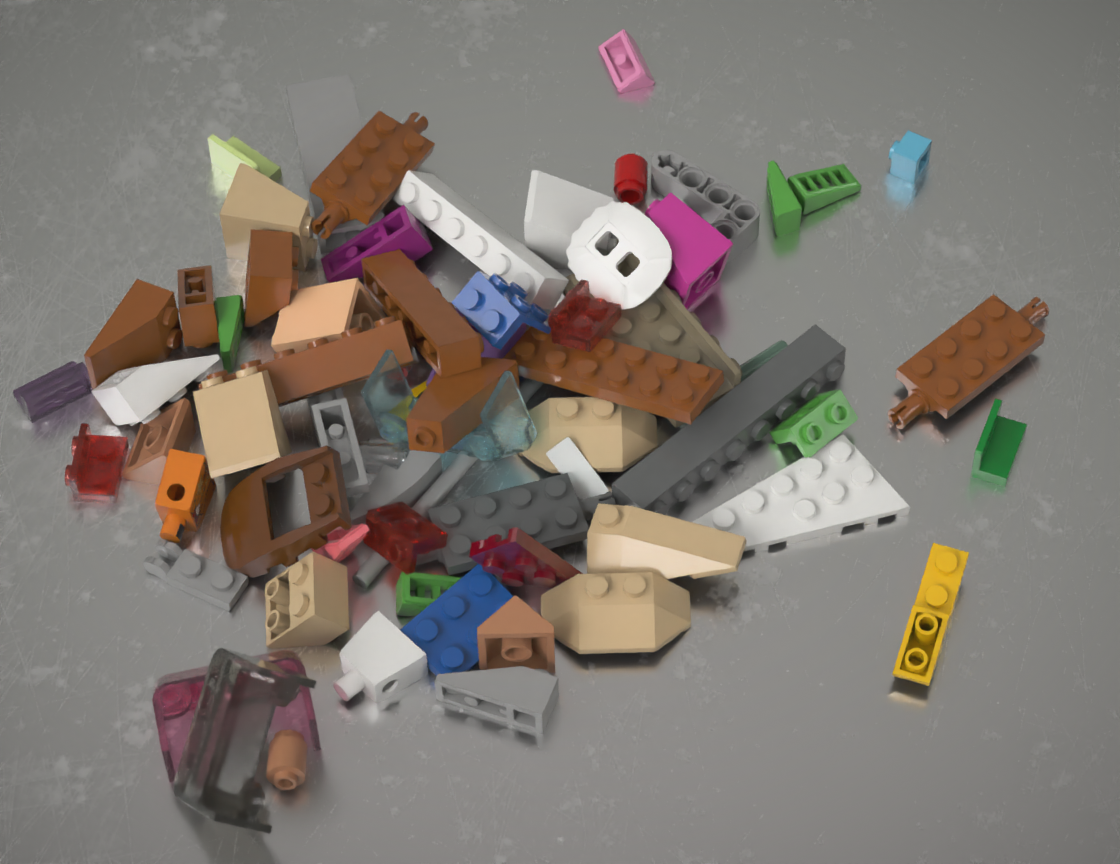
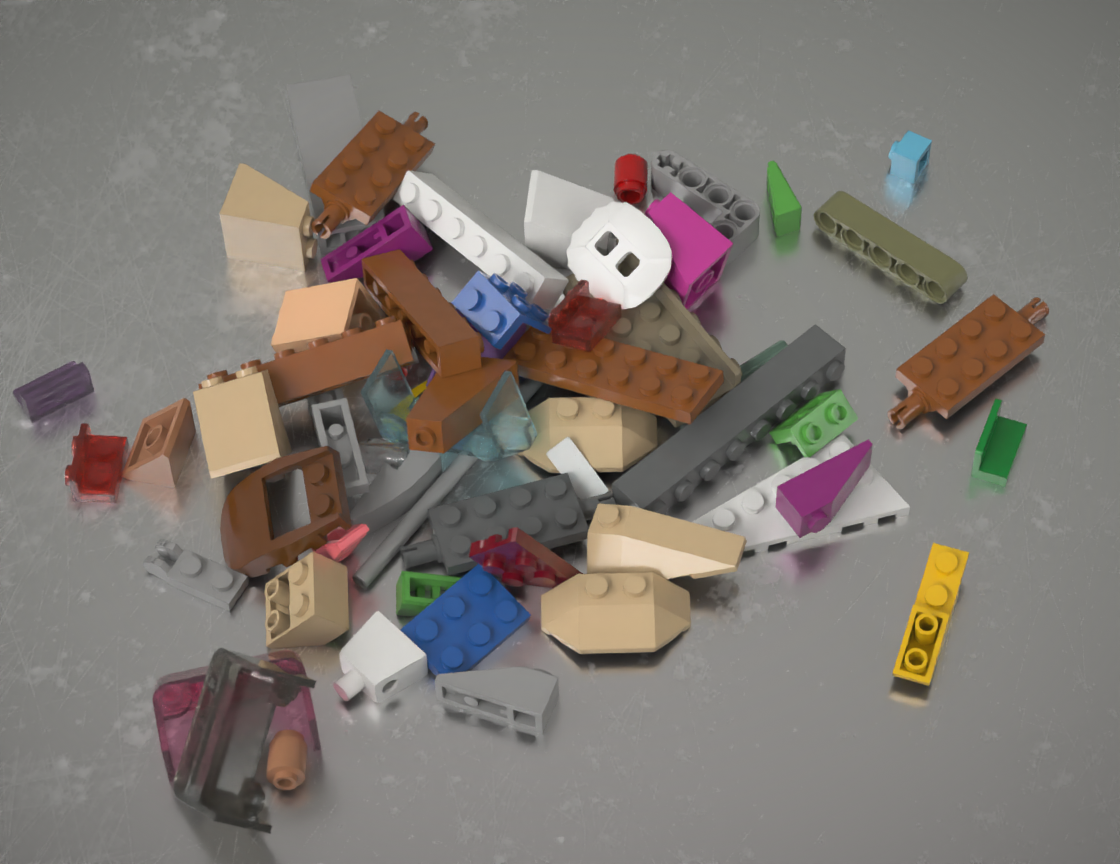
dark orange slope [84,279,183,398] -> none
white slope [91,354,221,426] -> none
orange torso [155,449,216,543] -> none
dark orange slope [177,265,219,348] -> none
yellowish green panel [207,134,282,182] -> none
bright green slope [214,295,245,373] -> none
dark orange slope [244,229,299,327] -> none
clear red bracket [363,501,448,575] -> none
nougat slope [477,595,555,673] -> none
bright pink slope [598,29,655,94] -> none
bright green slope [787,164,861,215] -> none
none -> magenta slope [775,439,873,538]
none -> olive beam [813,191,968,304]

